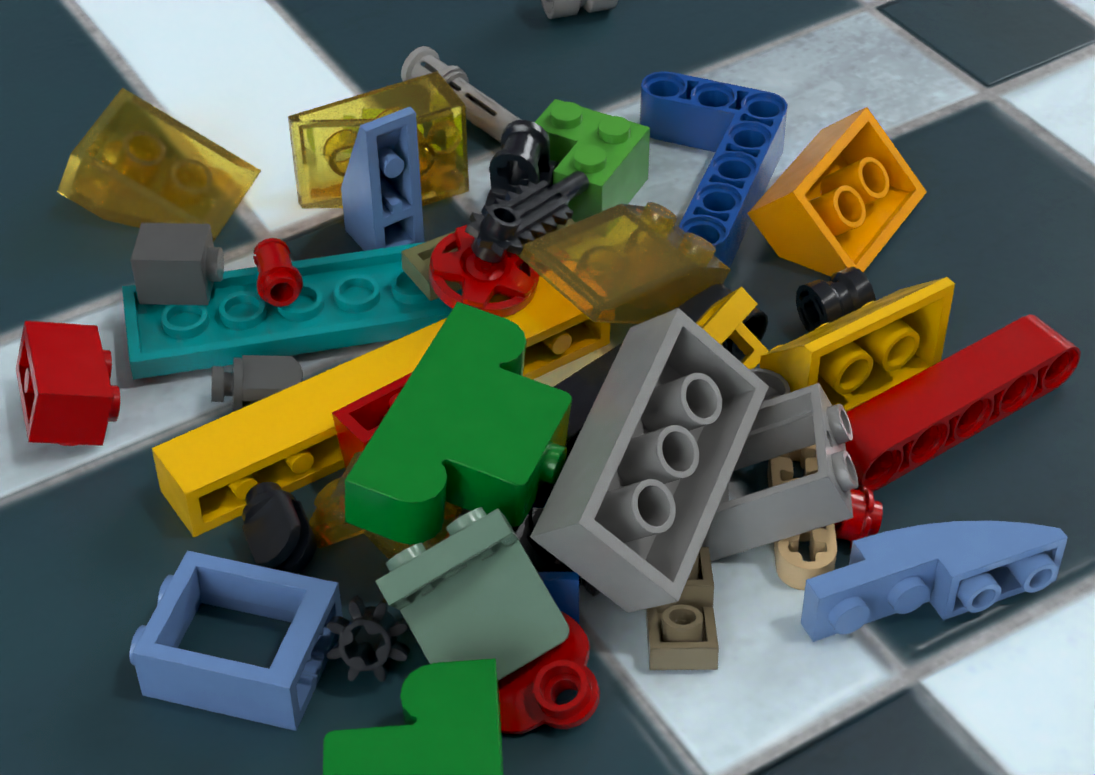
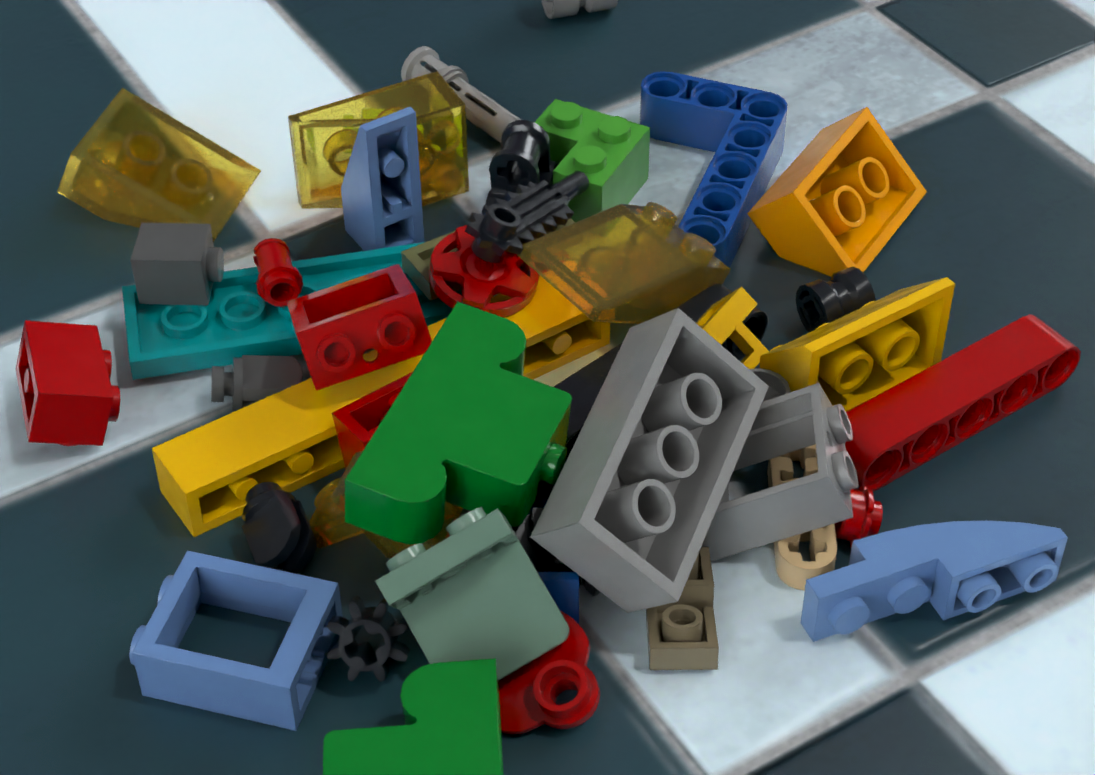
none -> red window [287,264,432,391]

